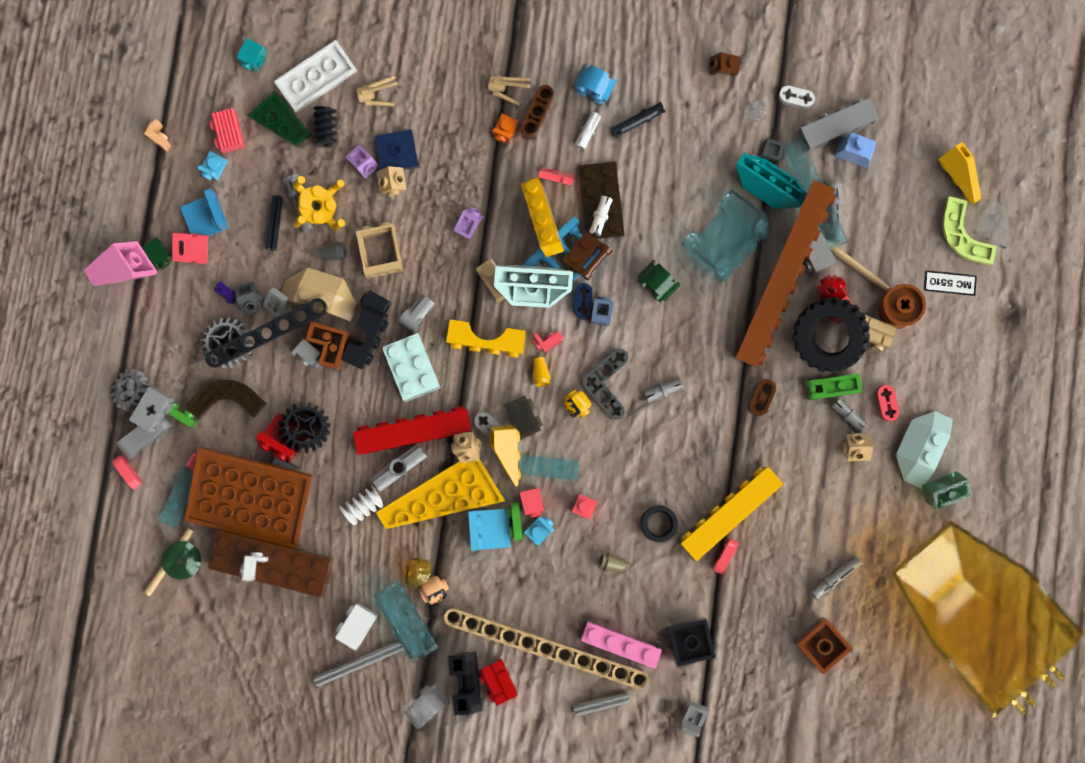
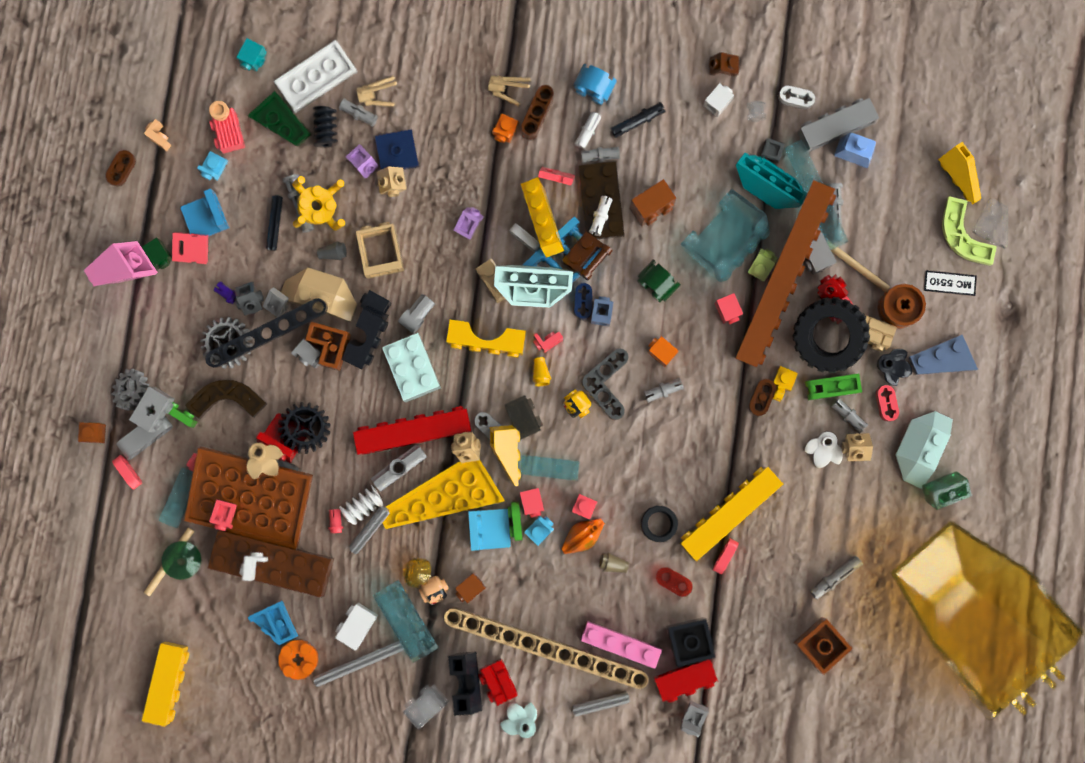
none -> dark orange brick [78,422,106,444]
none -> reddish brown plate [106,150,136,187]
none -> yellow brick [142,642,189,727]
none -> light nougat tile [209,101,229,121]
none -> coral bracket [210,500,237,531]
none -> tan plate [247,443,283,479]
none -> dark azure wing [248,601,298,645]
none -> orange plate [278,639,319,680]
none -> coral pin [328,509,344,534]
none -> light grey pin [339,99,378,127]
none -> light grey axle [349,506,390,554]
none -> dark orange brick [455,573,486,604]
none -> light aqua plate [500,703,537,738]
none -> white beam [509,223,541,253]
none -> orange hat [561,518,605,554]
none -> light grey pin [581,146,620,163]
none -> dark orange brick [629,179,676,226]
none -> orange brick [648,336,679,367]
none -> red brick [654,659,718,703]
none -> clear red plate [656,567,693,597]
none -> white brick [703,83,734,117]
none -> coral brick [715,293,743,325]
none -> yellowish green bracket [748,249,777,281]
none -> yellow plate [773,366,798,402]
none -> white plate [805,431,843,468]
none -> black plate [877,349,912,386]
none -> sand blue wing [908,335,978,375]

